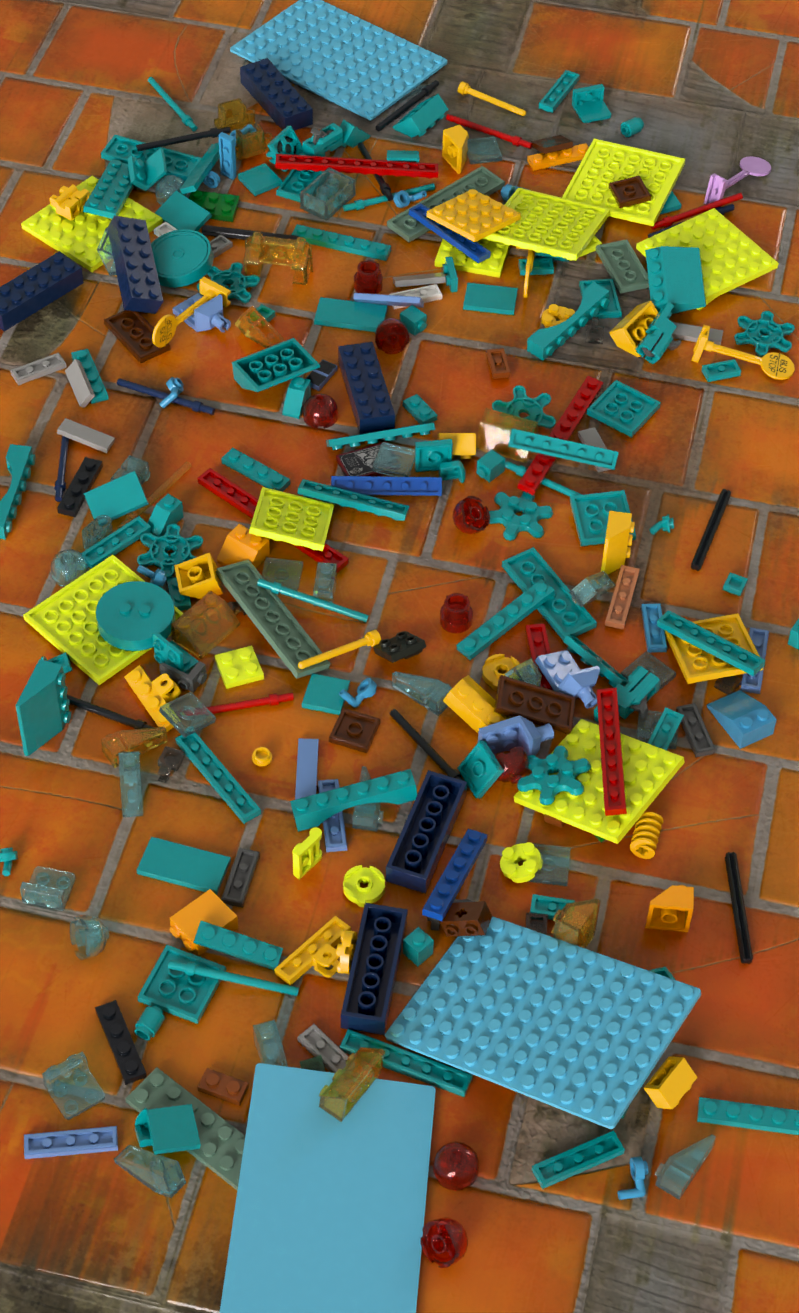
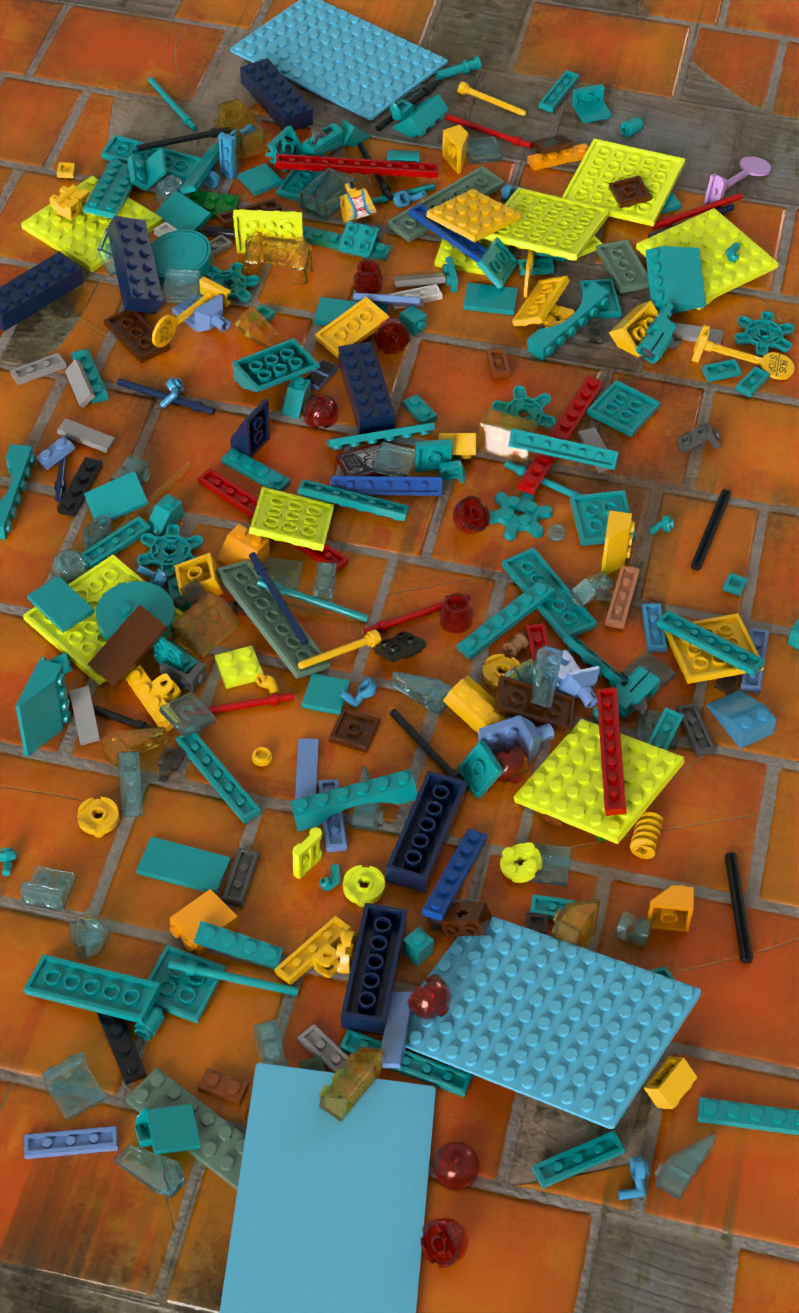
teal brick [476,450,506,482] -> none
teal plate [517,746,591,805] -> none
none -> teal plate [23,954,162,1024]
none -> teal tile [27,576,94,633]
none -> medium blue plate [36,436,75,470]
none -> yellow plate [57,162,76,178]
none -> light grey tile [69,686,101,746]
none -> yellow plate [77,797,120,838]
none -> reddish brown tile [88,604,169,689]
none -> clear light blue tile [162,269,201,303]
none -> clear smoke plate [173,577,207,609]
none -> reddish brown plate [216,199,282,228]
none -> dark blue slope [230,398,270,458]
none -> neon yellow plate [233,209,304,256]
none -> dark blue bar [249,552,309,645]
none -> yellow arm [255,674,280,695]
none -> yellow plate [315,297,390,359]
none -> teal arm [319,864,341,891]
none -> teal bracket [338,221,381,258]
none -> torso [339,181,377,223]
none -> red bar [363,593,471,635]
none -> medium blue tile [377,992,416,1068]
none -> teal plate [390,99,414,120]
none -> clear red cylinder [407,974,452,1020]
none -> teal pin [435,56,481,81]
none -> teal tile [476,237,519,289]
none -> medium nougat bush [503,633,529,658]
none -> yellow plate [512,276,570,326]
none -> clear light blue slope [531,646,563,708]
none -> clear light blue plate [547,524,566,542]
none -> clear light blue wheel [615,911,653,947]
none -> dark grey bracket [677,422,721,453]
none -> teal arm [725,242,740,262]
none -> teal plate [736,366,770,398]

